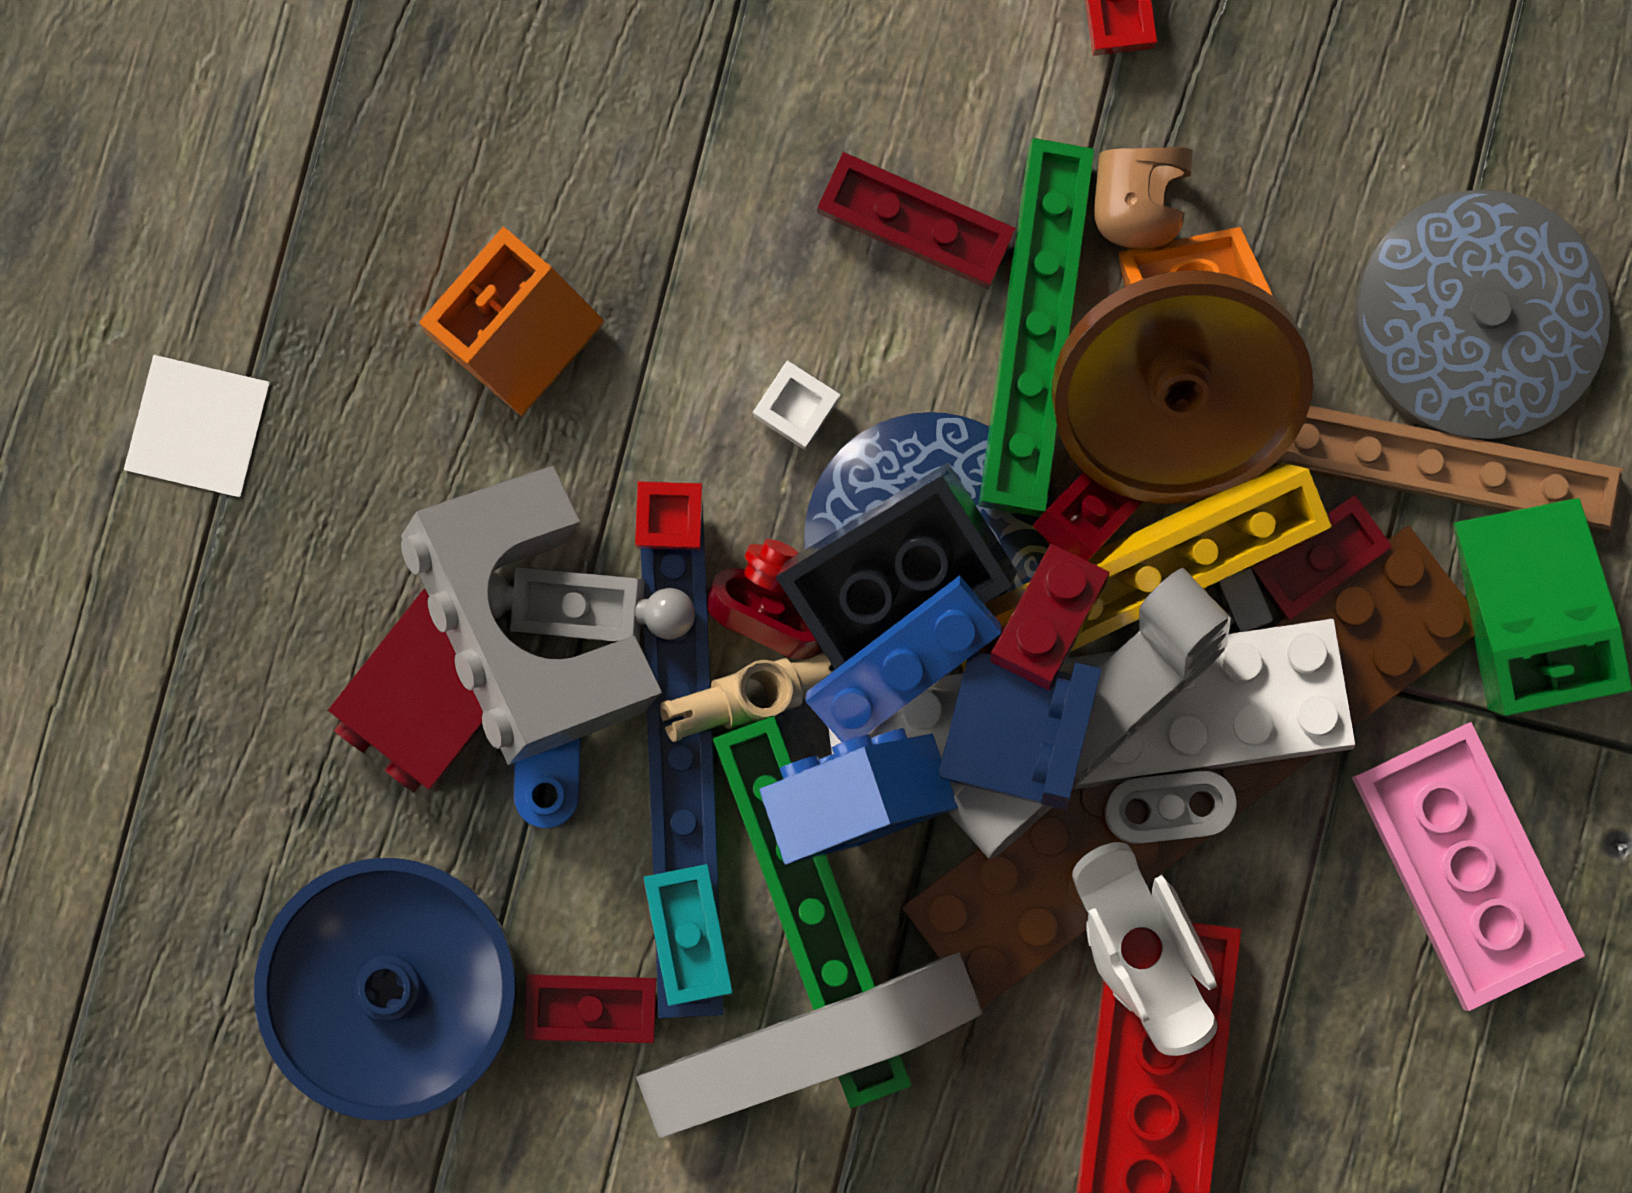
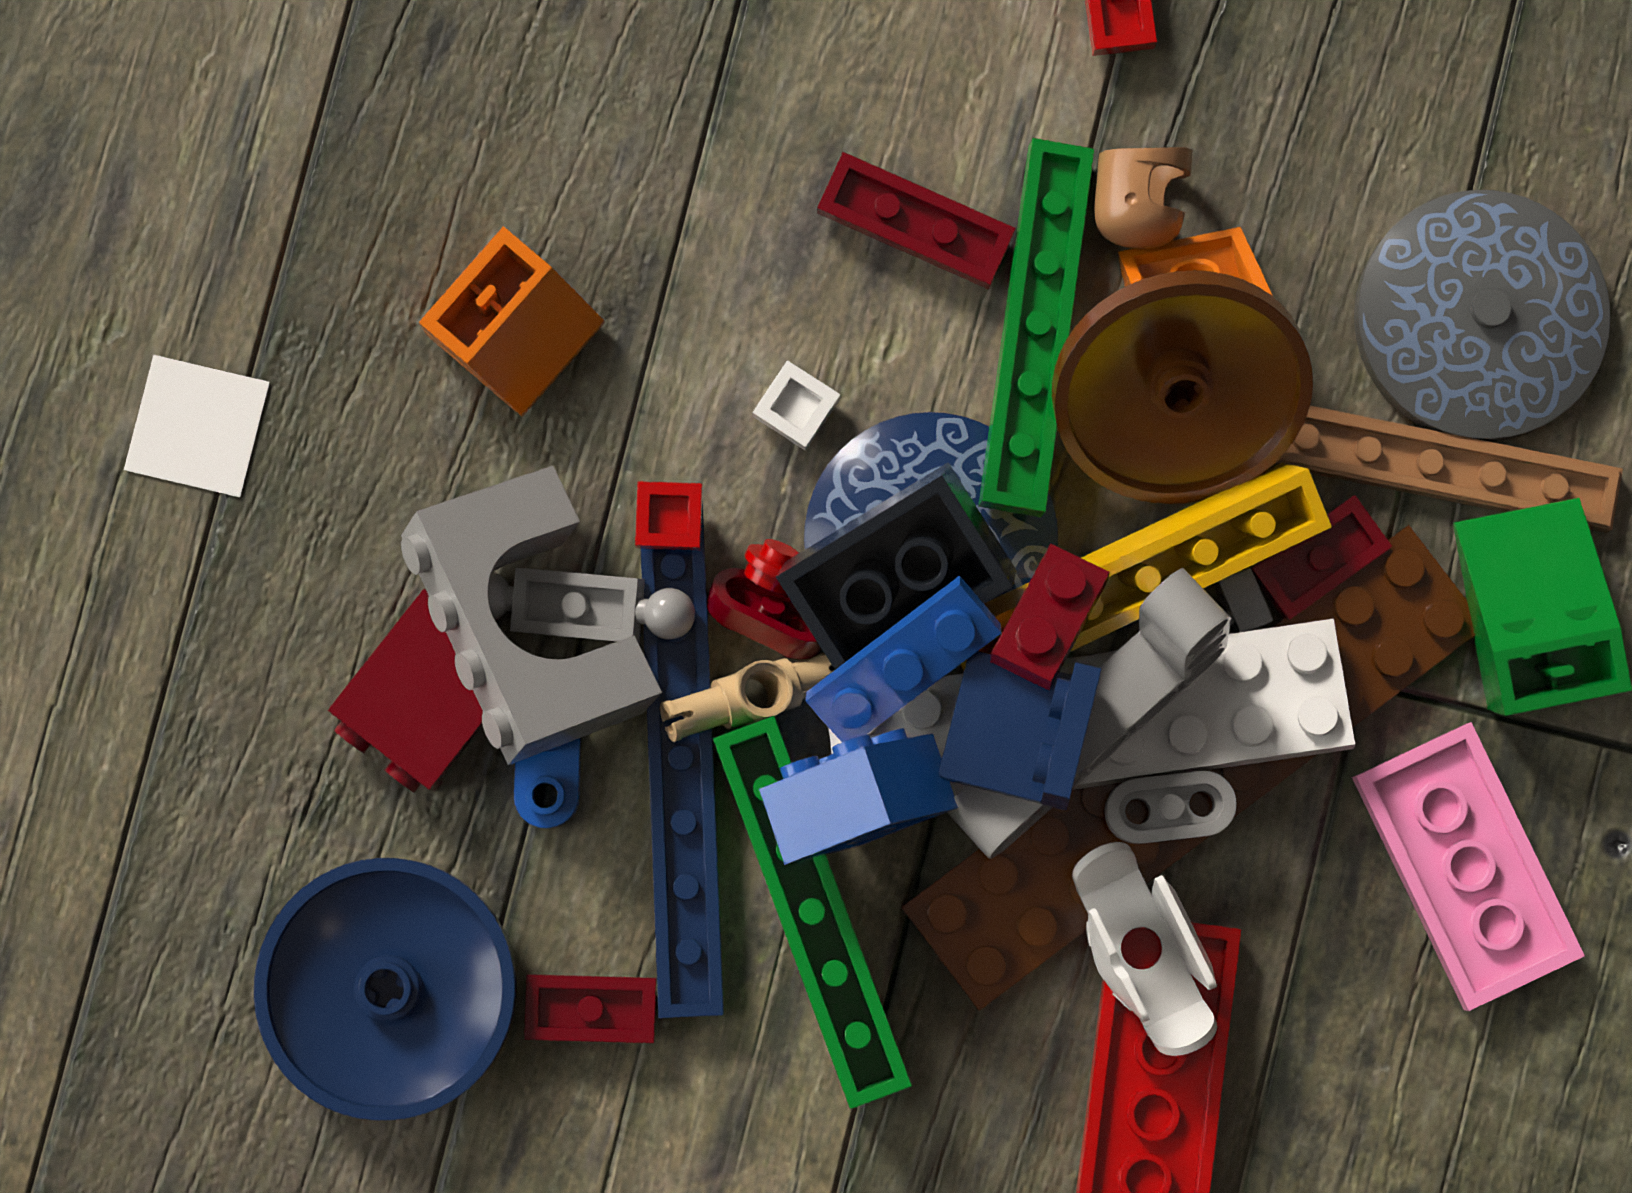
light grey beam [636,953,983,1138] -> none
teal plate [643,864,733,1006] -> none
dark red plate [1032,472,1143,561] -> none

